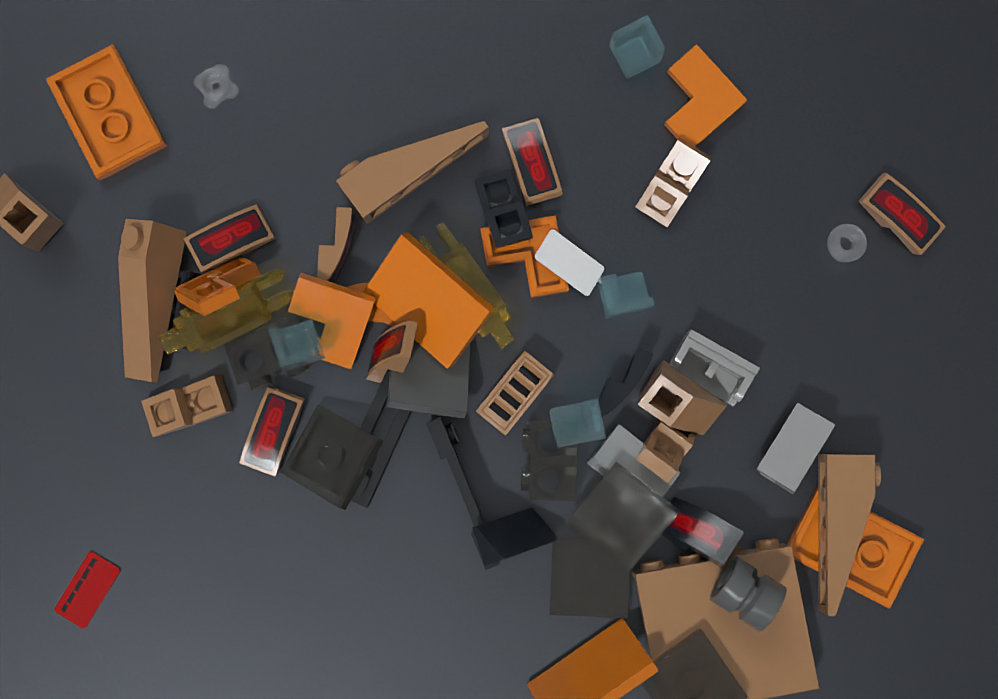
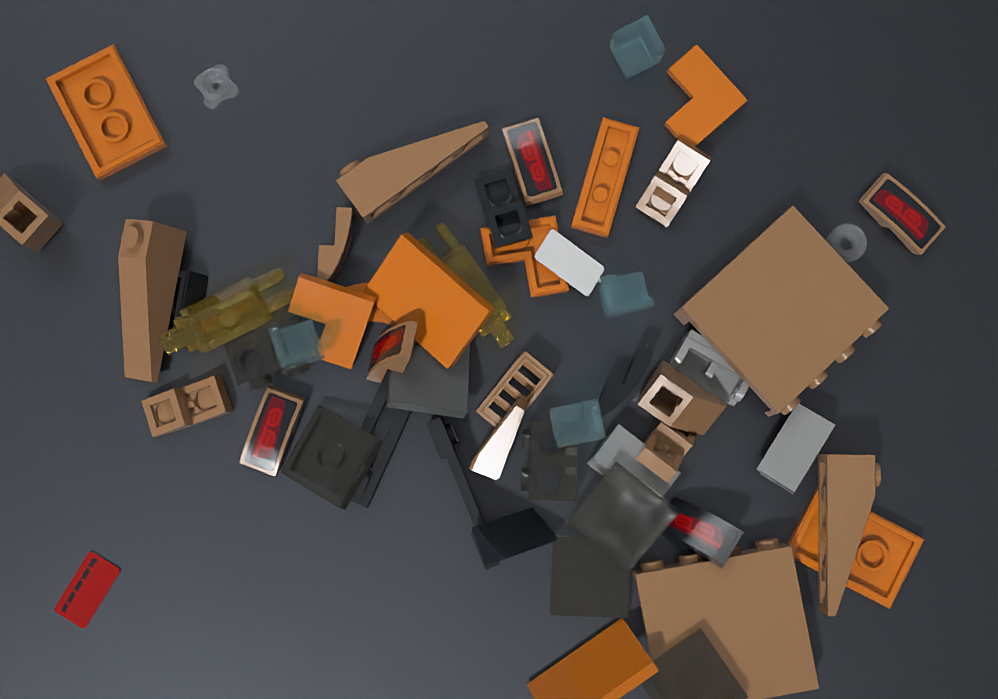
orange tile [174,256,261,316] -> none
slope [183,204,276,273] -> none
dark grey wheel [709,556,787,632] -> none
none -> slope [469,396,528,480]
none -> orange tile [571,117,640,238]
none -> medium nougat panel [674,206,889,417]

